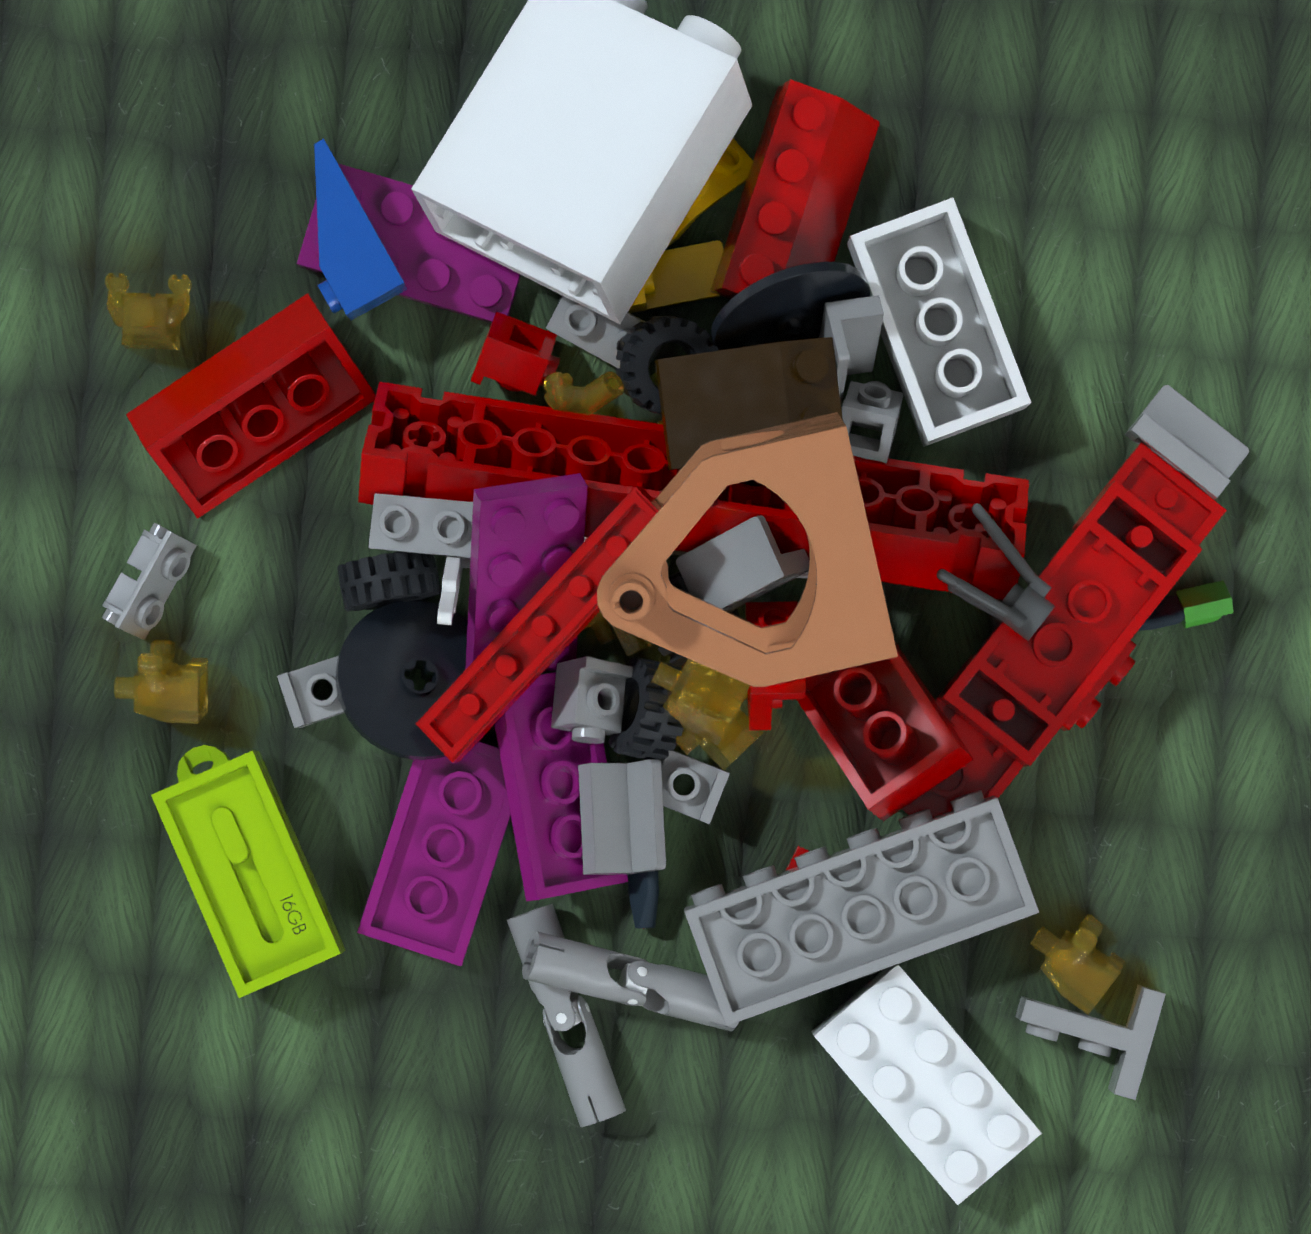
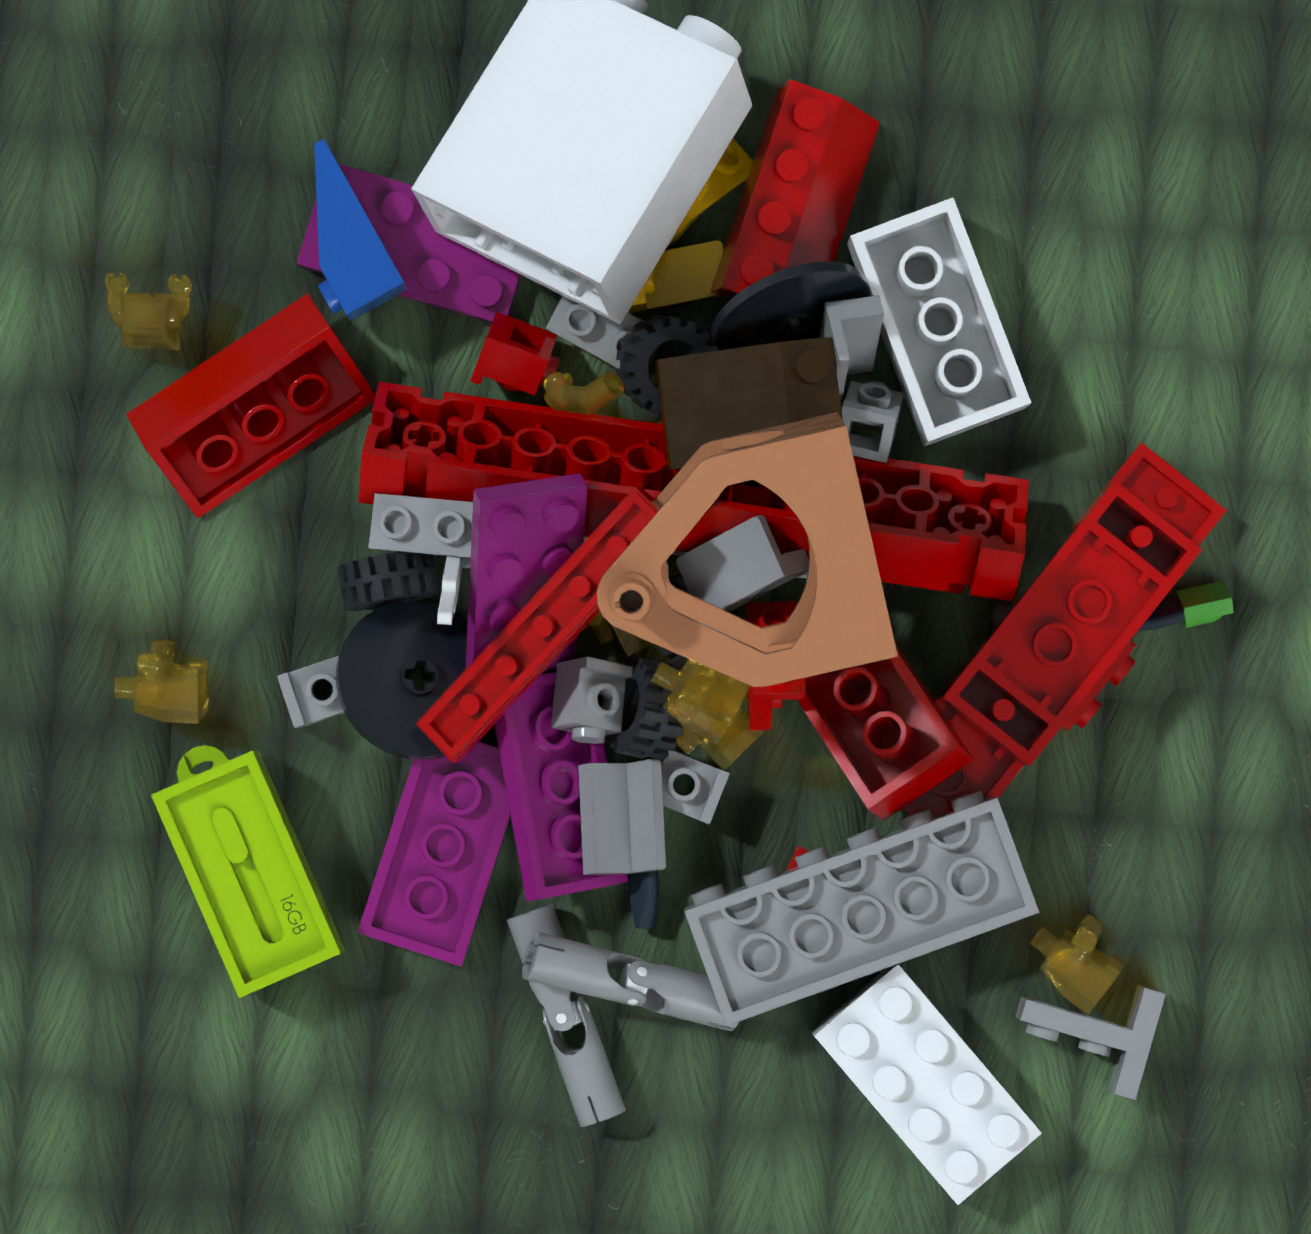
light grey hinge [102,522,197,640] -> none
dark grey plant [936,503,1055,641] -> none
light grey panel [1124,385,1249,499] -> none

